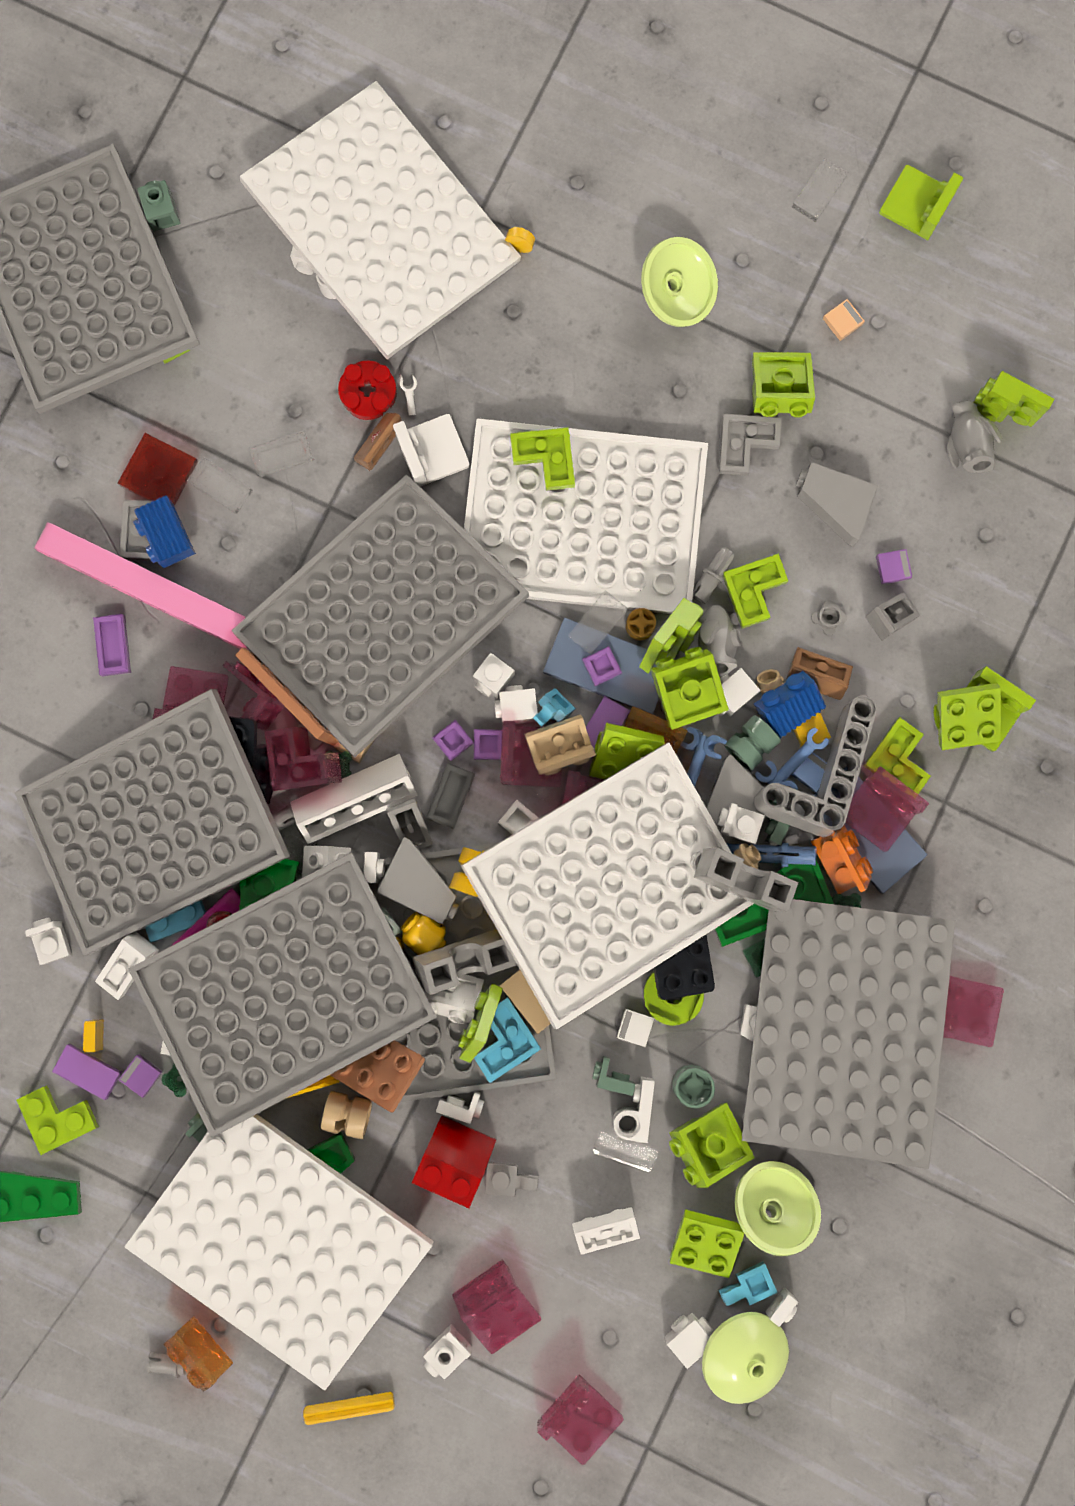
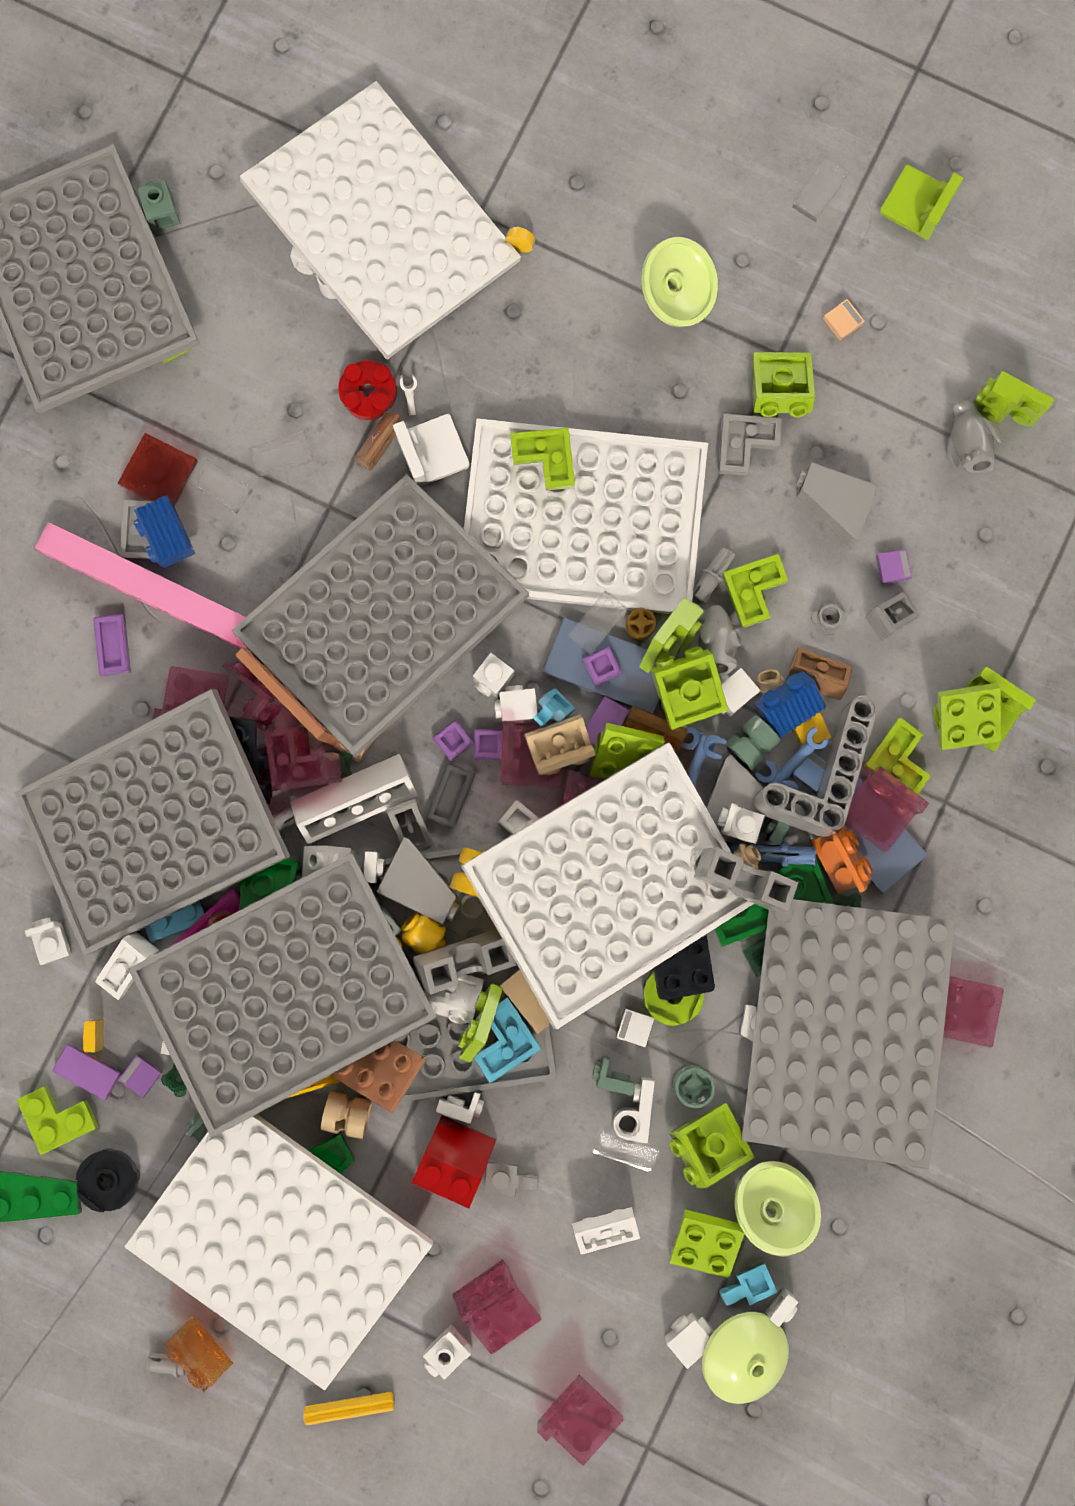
none -> black plate [76,1148,140,1212]

